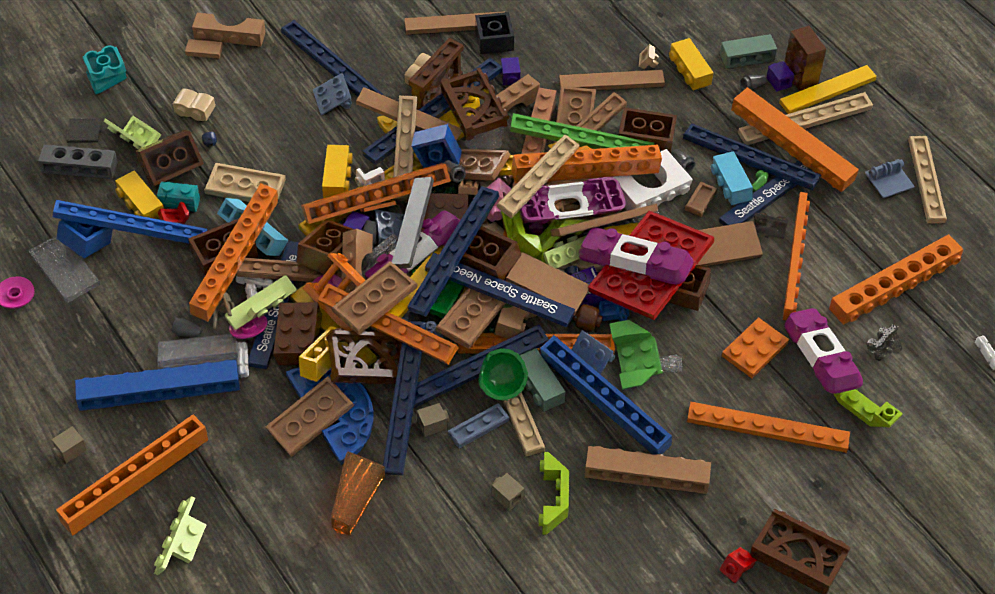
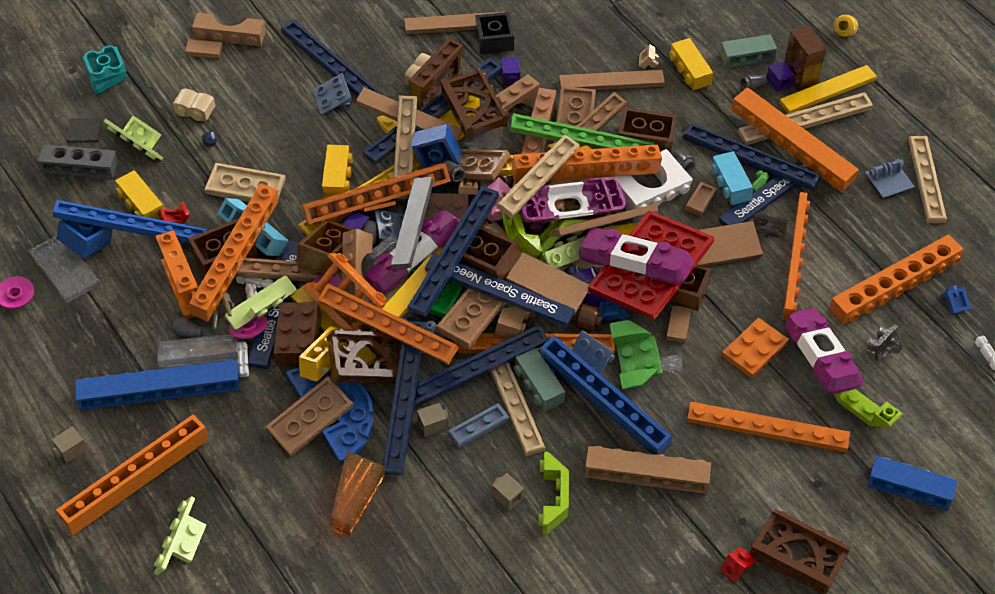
reddish brown brick [135,130,204,186] -> none
teal brick [157,182,200,212] -> none
medium nougat tile [332,261,417,335] -> none
white bracket [355,167,385,187] -> none
green cylinder [478,349,528,400] -> none
none -> orange fence [155,230,198,320]
none -> medium nougat tile [666,305,691,343]
none -> yellow head [834,15,858,37]
none -> blue brick [867,456,957,510]
none -> blue bracket [940,285,971,314]

